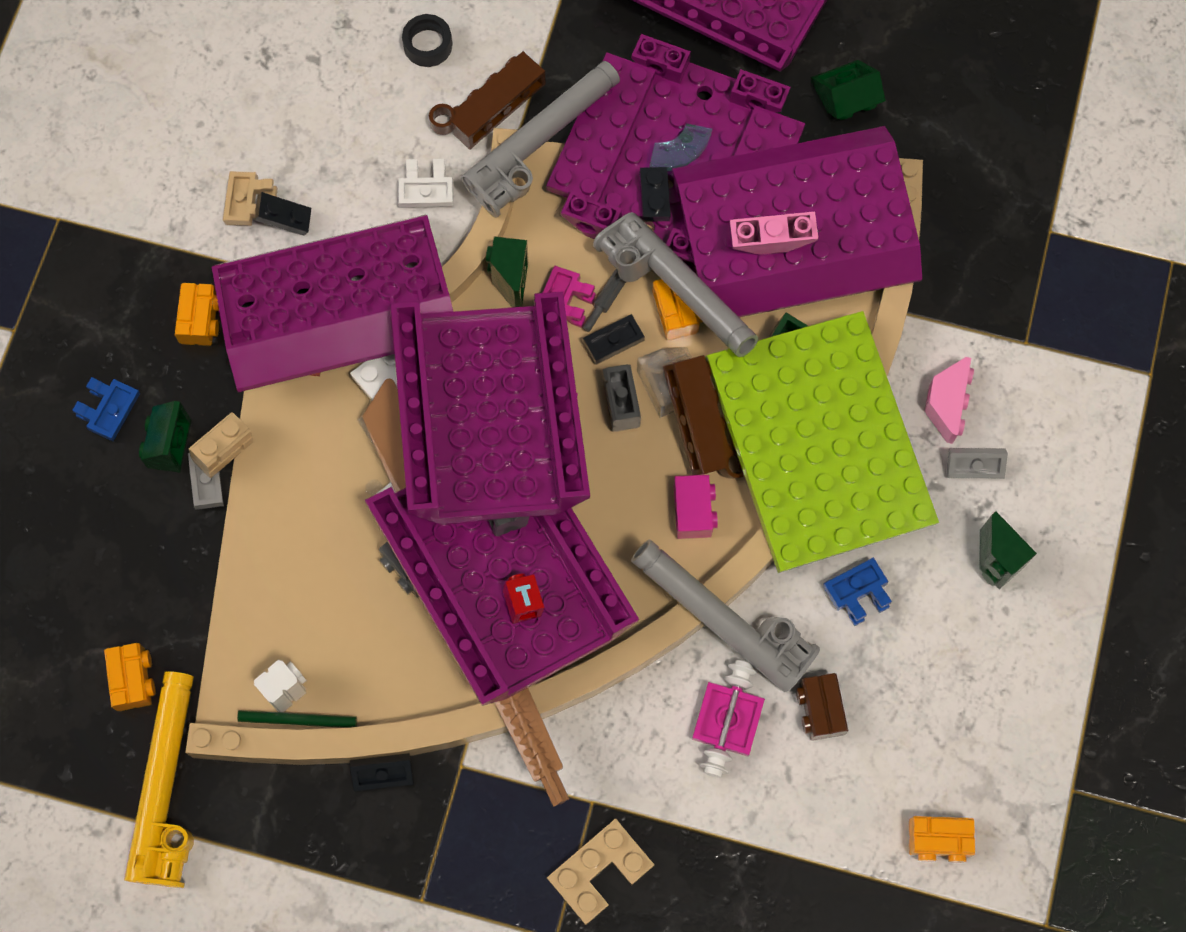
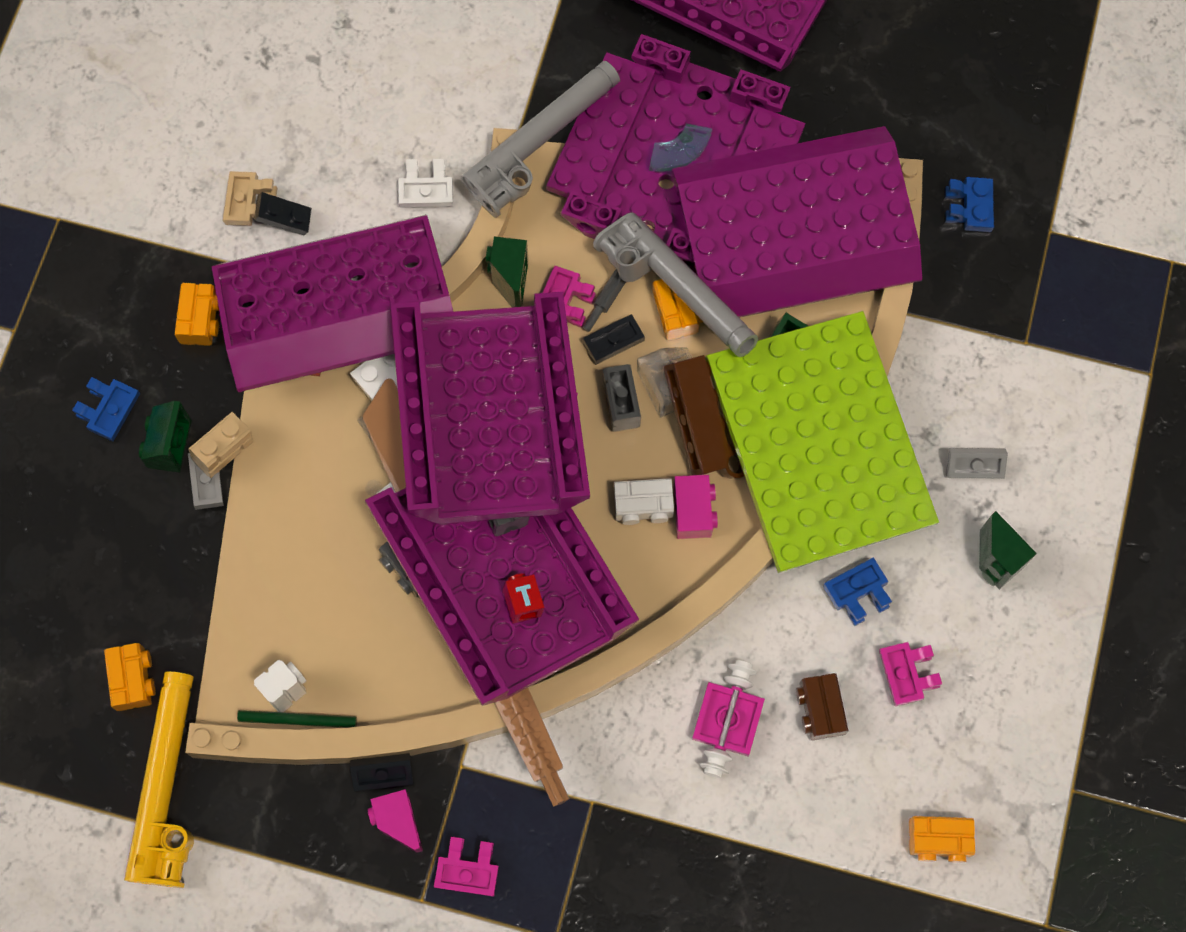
black tyre [402,14,453,67] -> none
reddish brown hinge [429,51,546,150] -> none
tan plate [547,818,654,925] -> none
light grey piece [631,539,820,692] -> none
black plate [639,167,671,222] -> none
bright pink slope [730,212,818,255] -> none
dark green slope [811,60,886,120] -> none
bright pink slope [924,357,974,444] -> none
none -> dark pink slope [368,789,423,853]
none -> dark pink plate [434,837,499,896]
none -> white brick [614,478,674,525]
none -> dark pink plate [879,642,942,707]
none -> blue plate [945,177,994,232]

